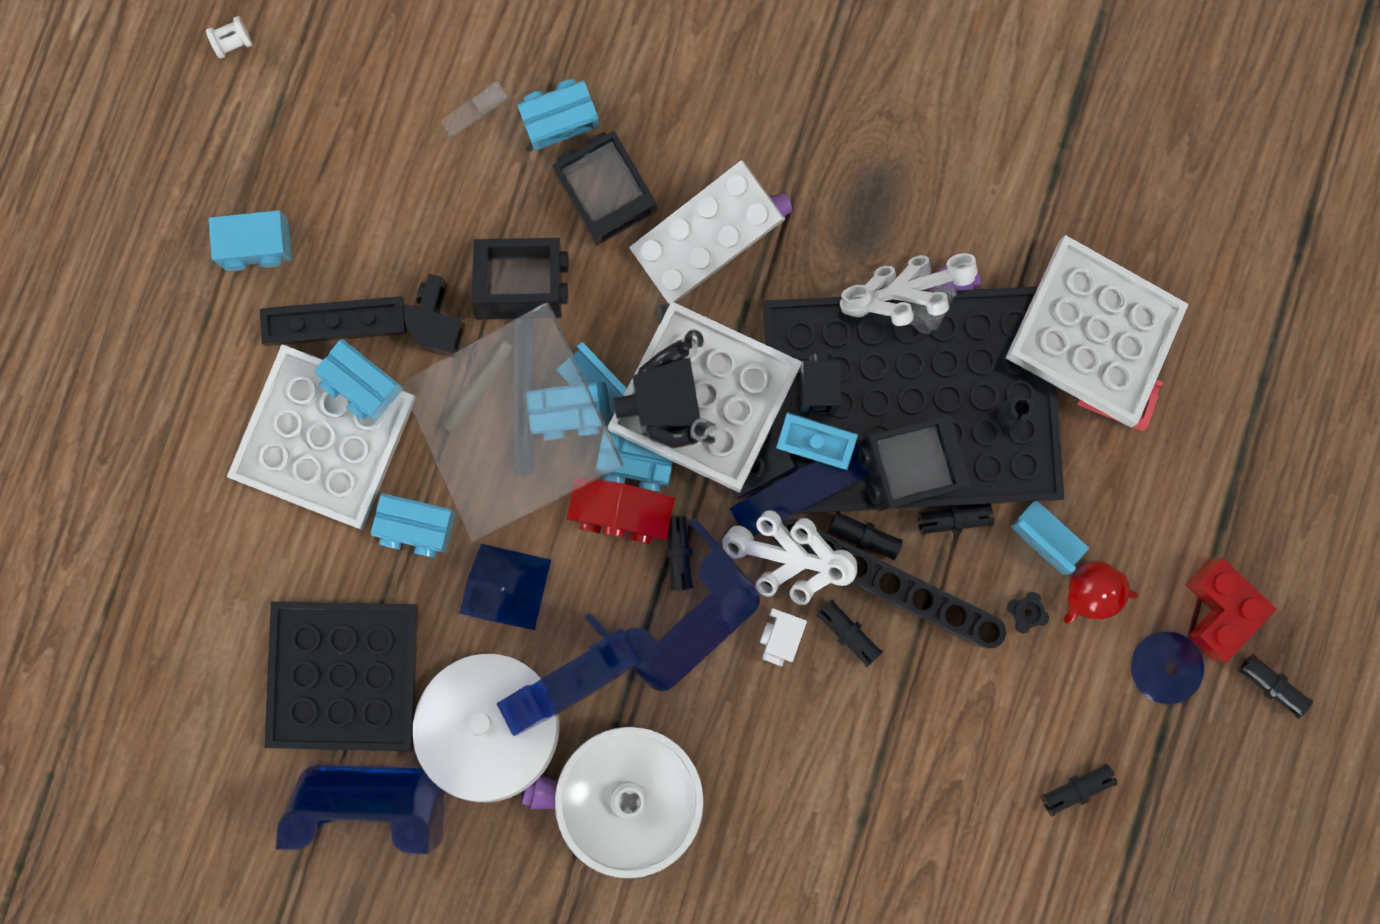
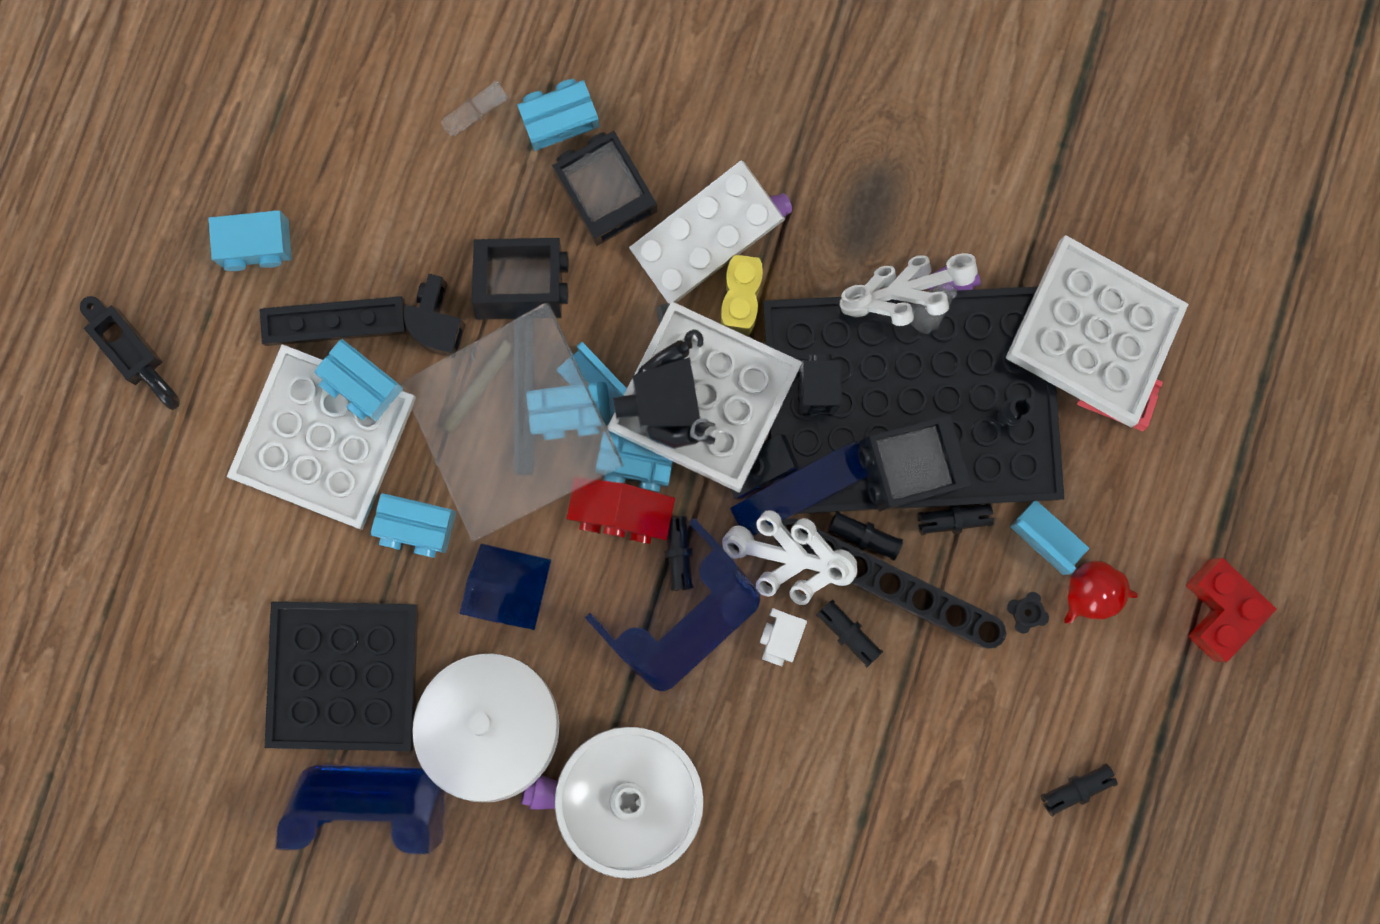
white bush [206,16,253,59] -> none
clear blue slope [496,628,640,736] -> none
medium azure panel [776,412,858,470] -> none
clear blue dish [1131,631,1204,704] -> none
black pin [1238,654,1313,719] -> none
none -> black piece [80,296,180,410]
none -> light yellow brick [721,255,763,336]

